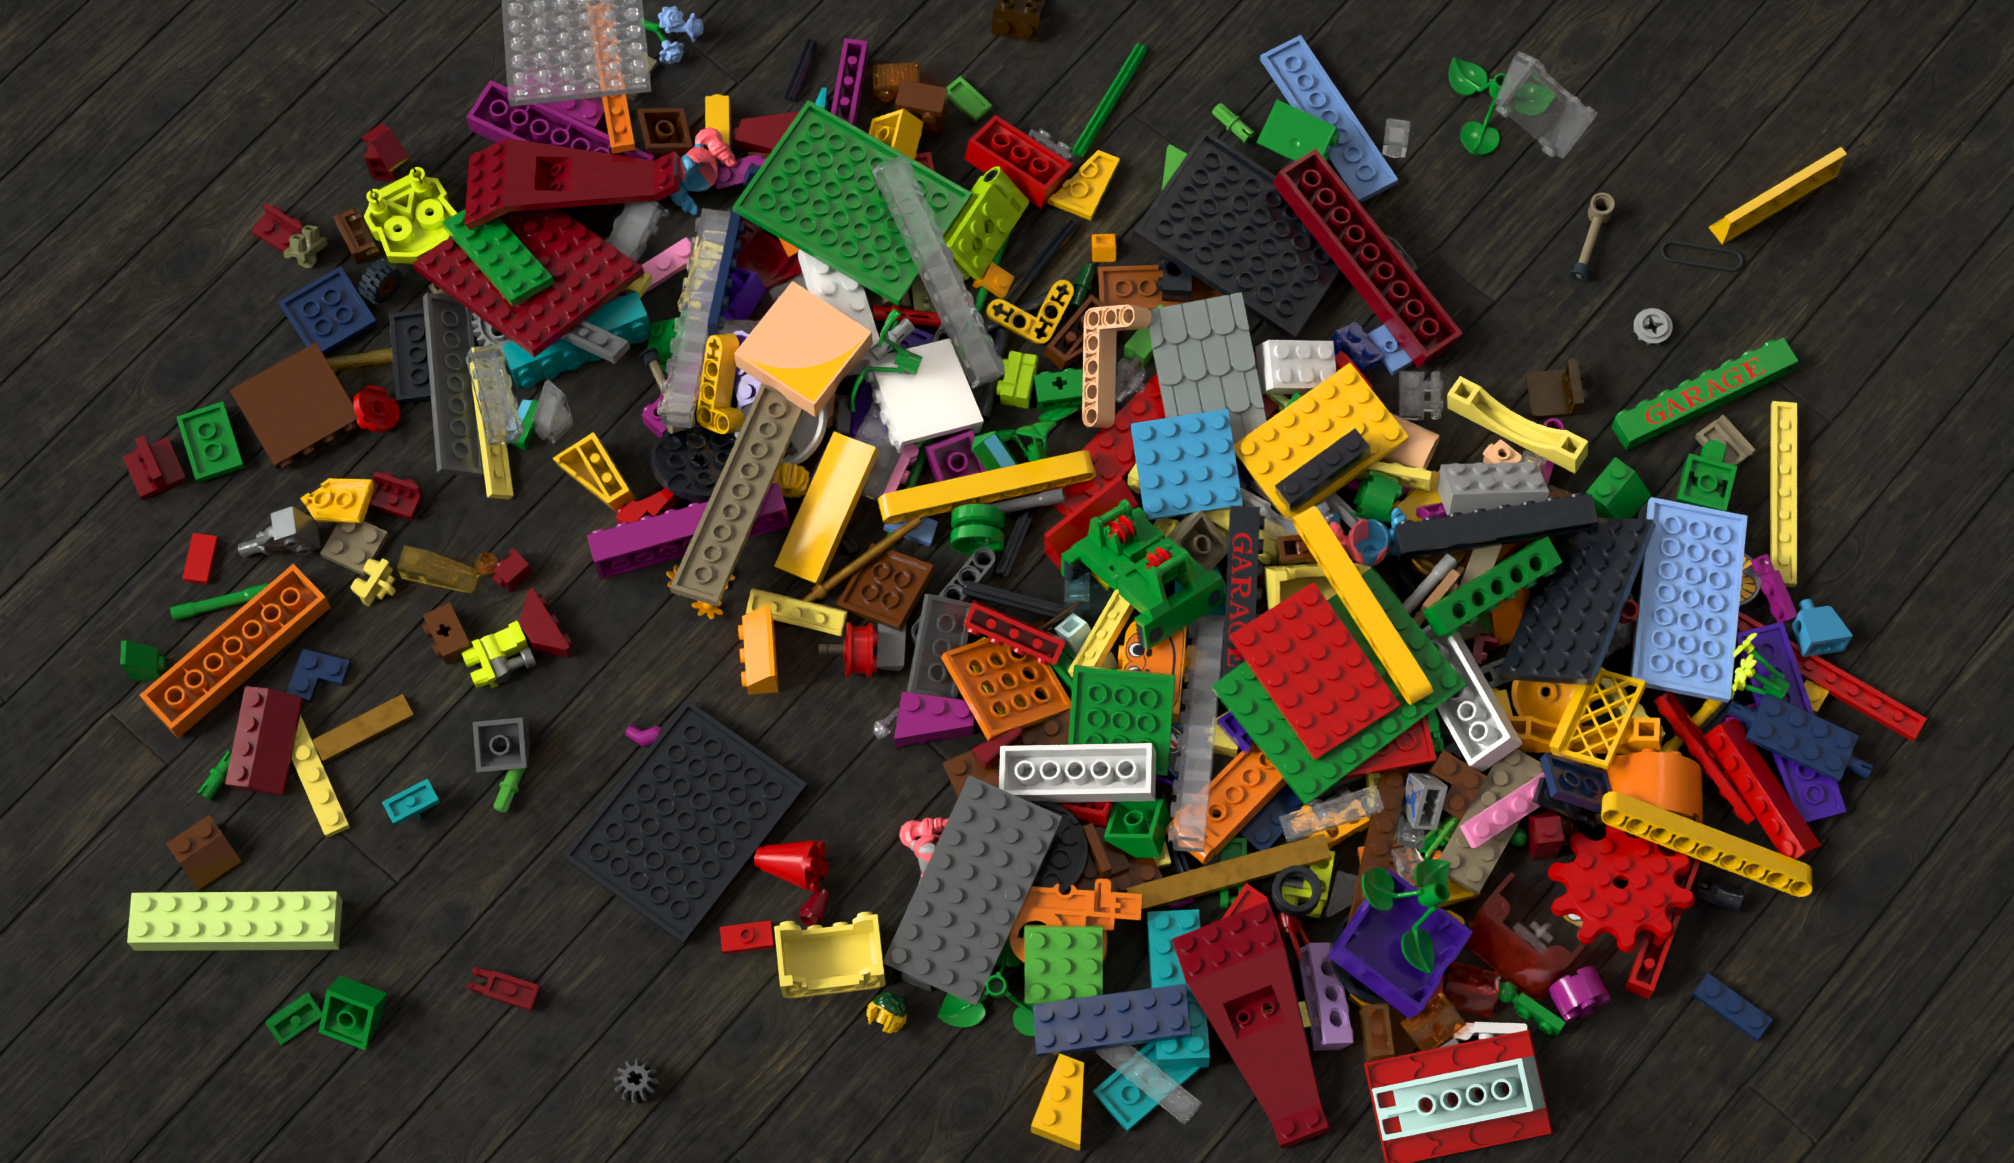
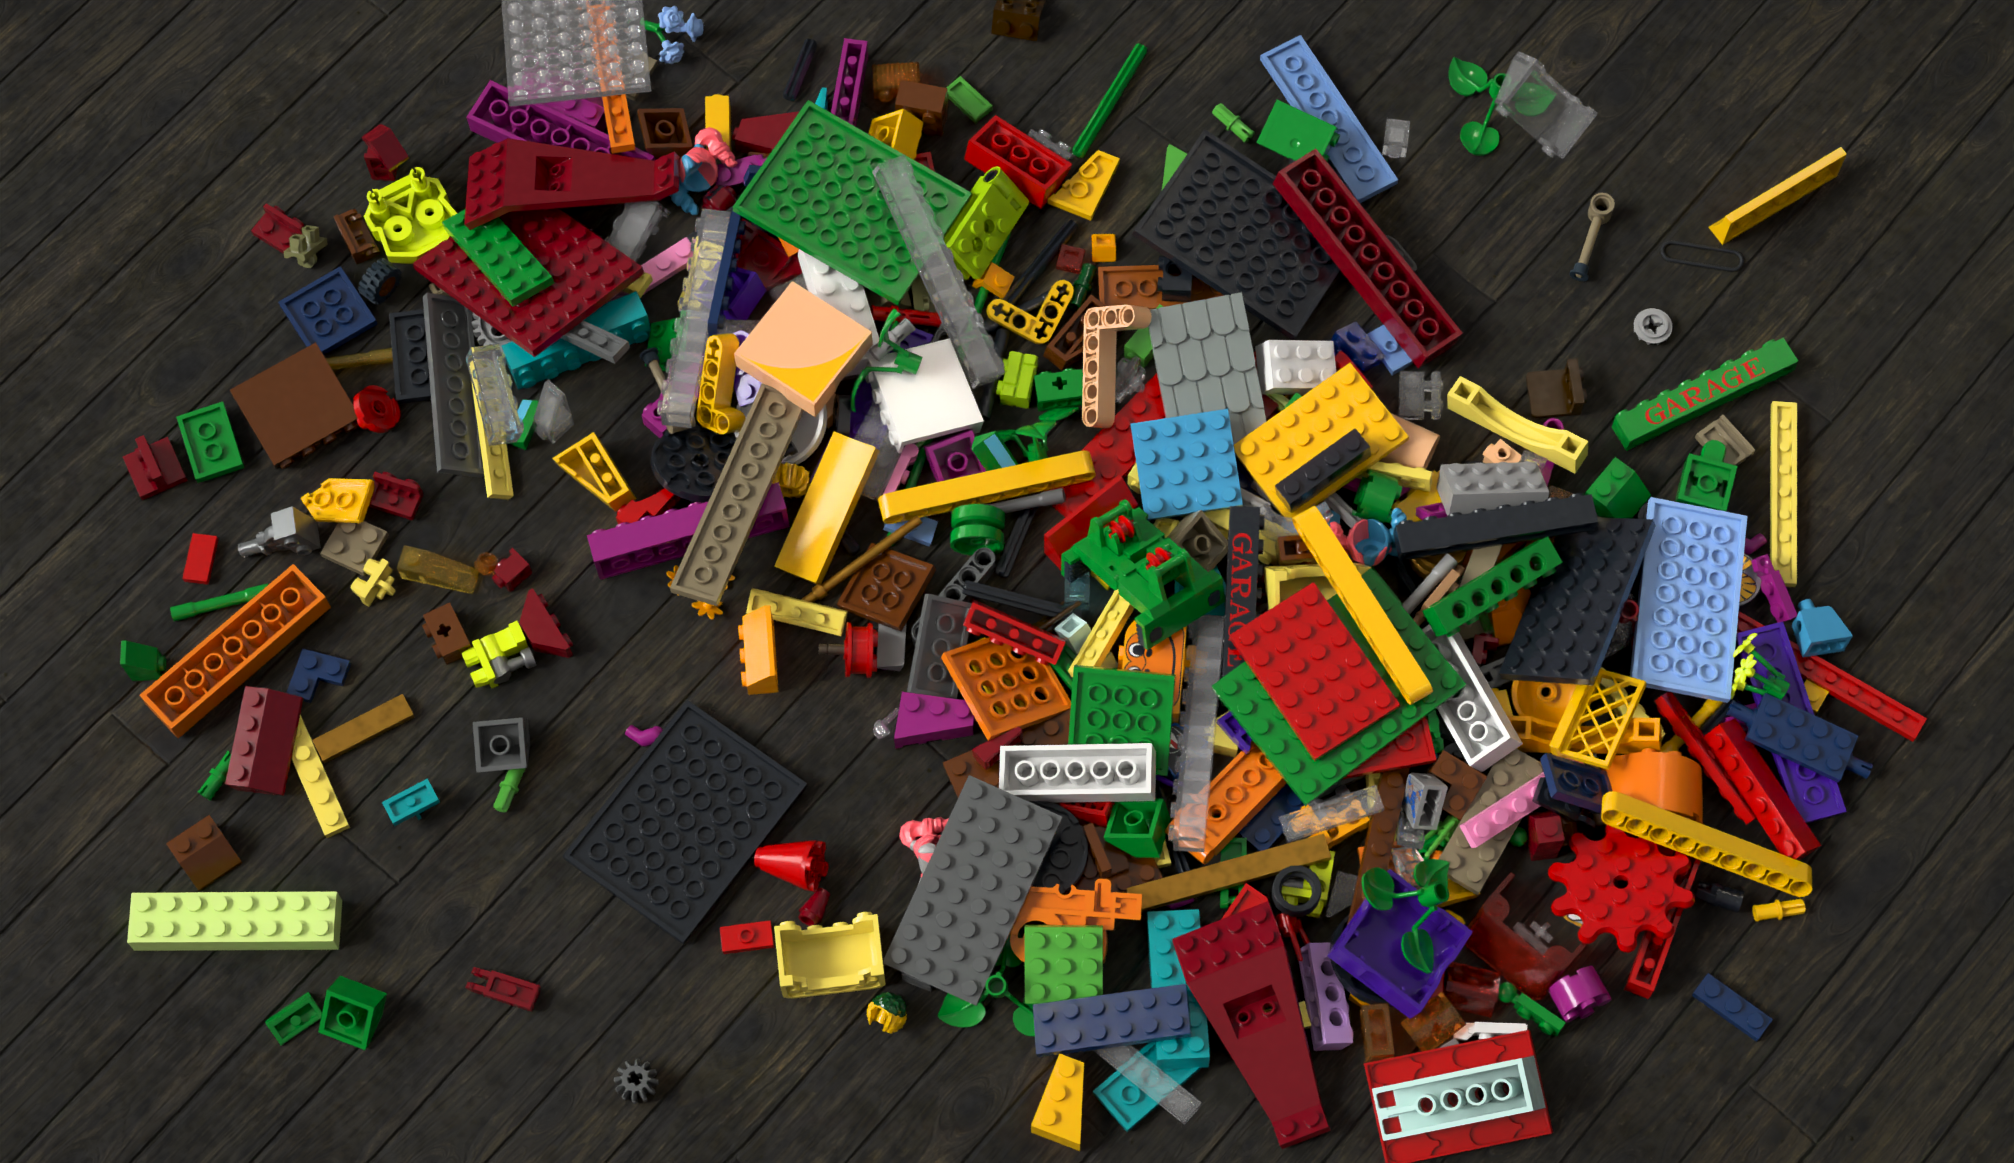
none -> dark red head [702,184,737,219]
none -> clear red plate [1056,244,1085,274]
none -> magenta arm [1744,533,1767,555]
none -> yellow axle [1752,899,1806,922]

